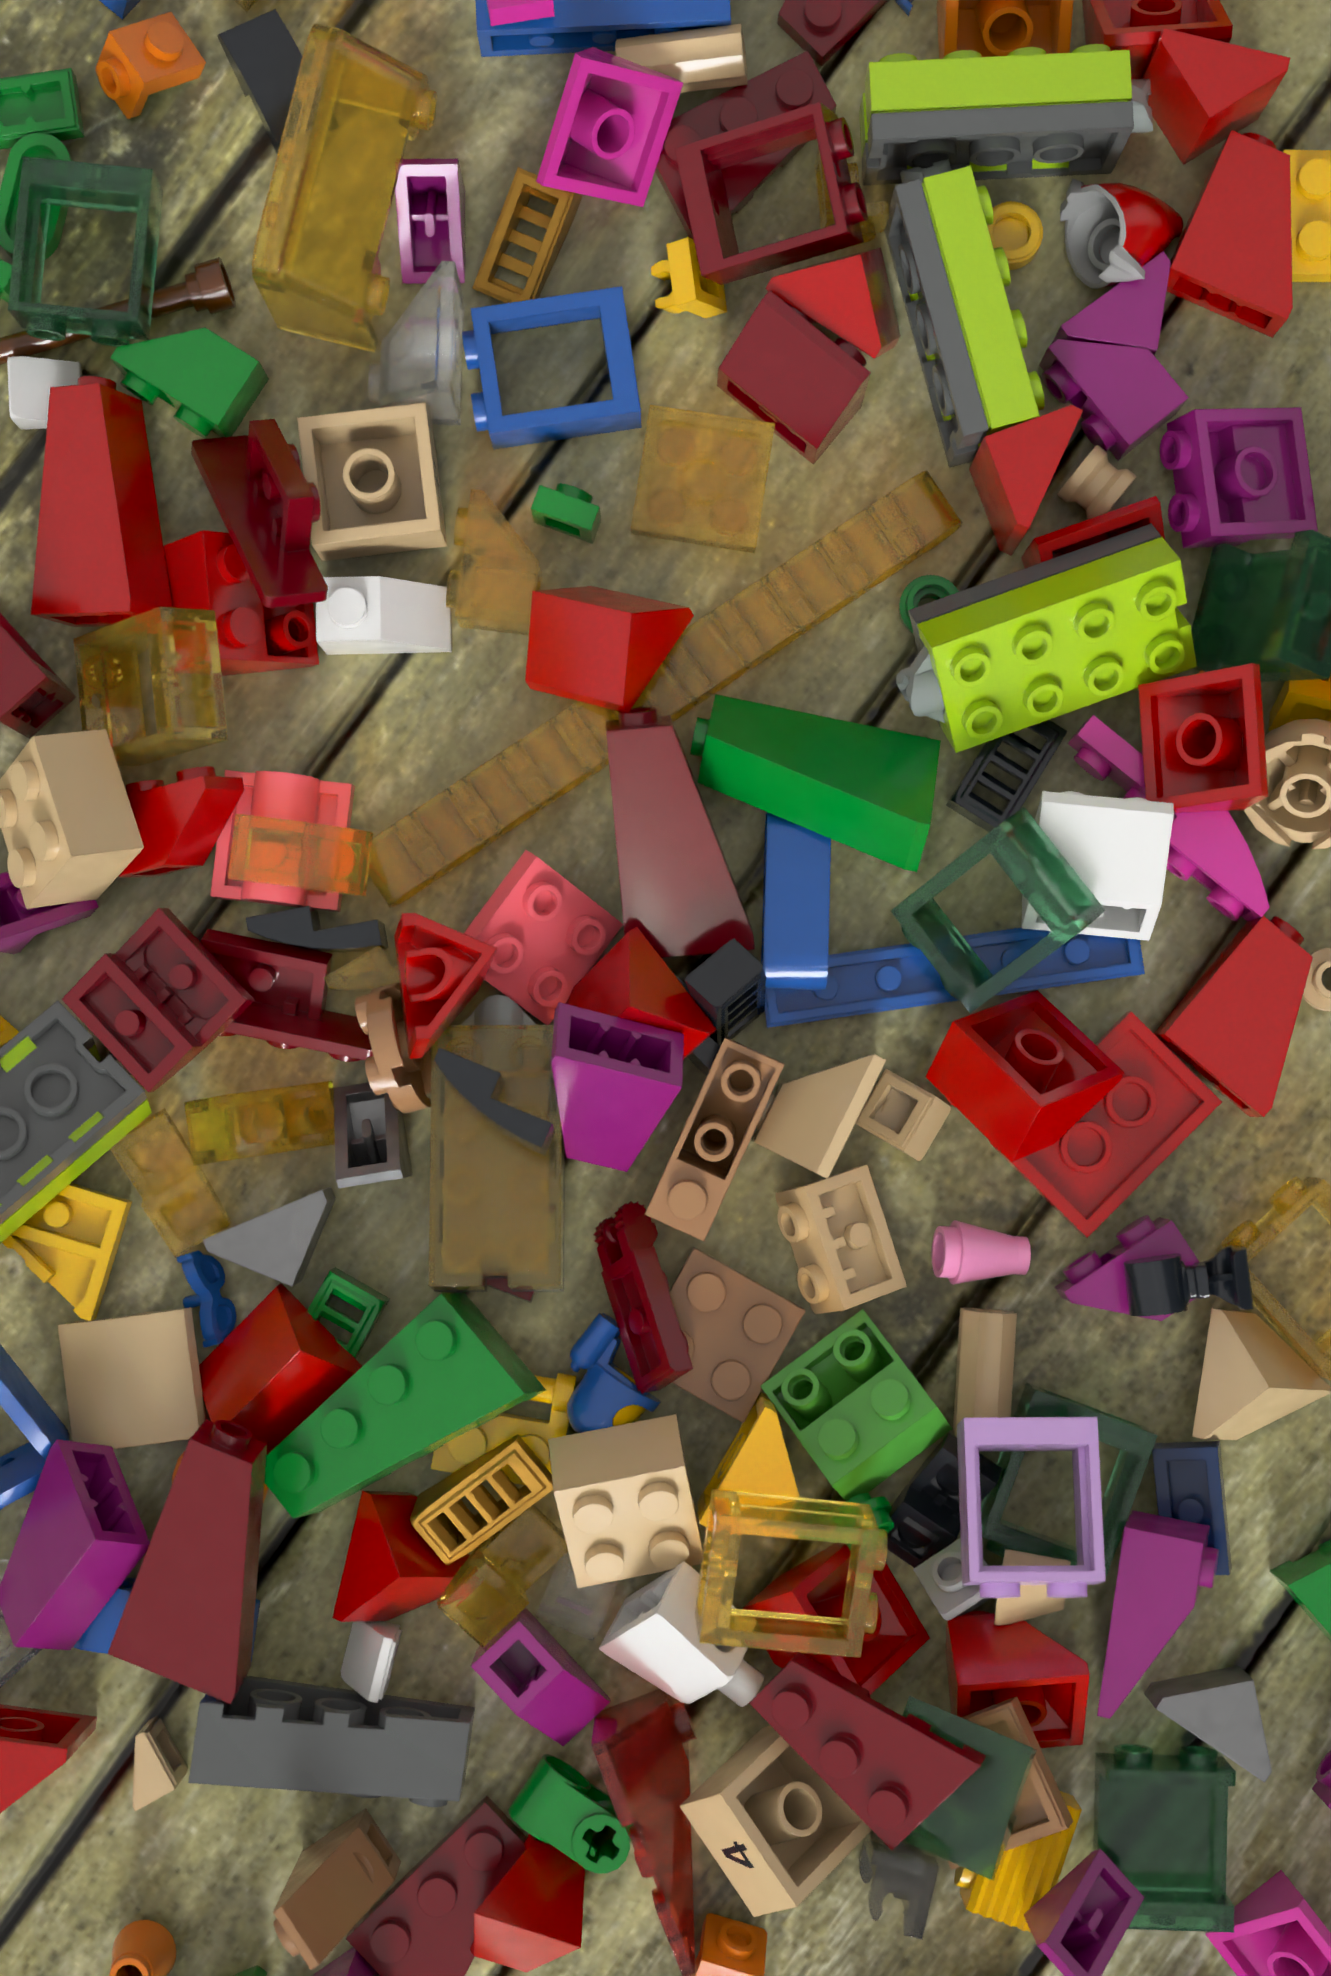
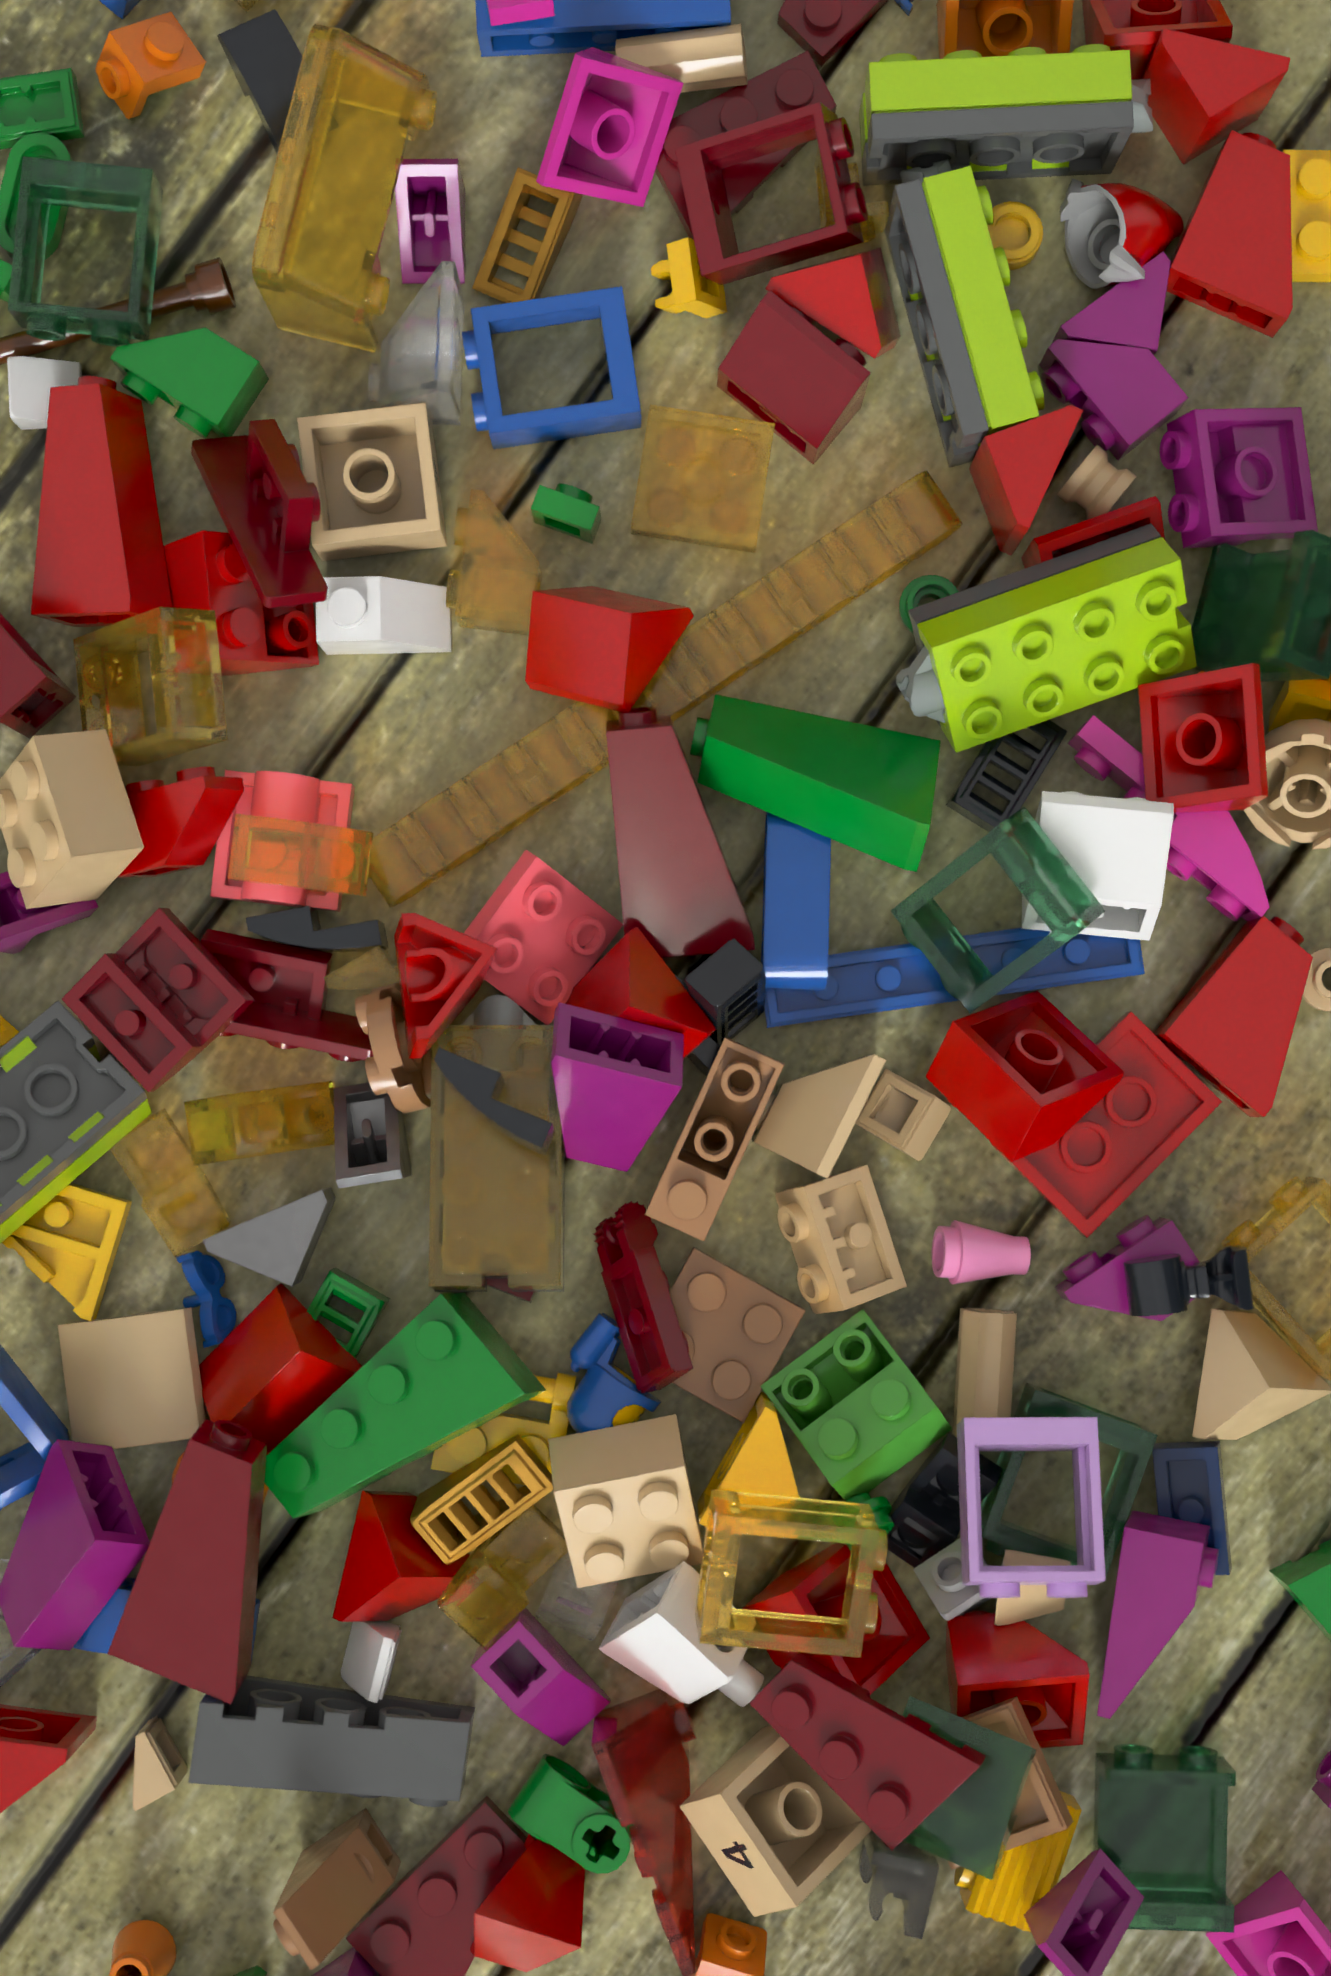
flat silver slope [1144,1666,1272,1782] -> none

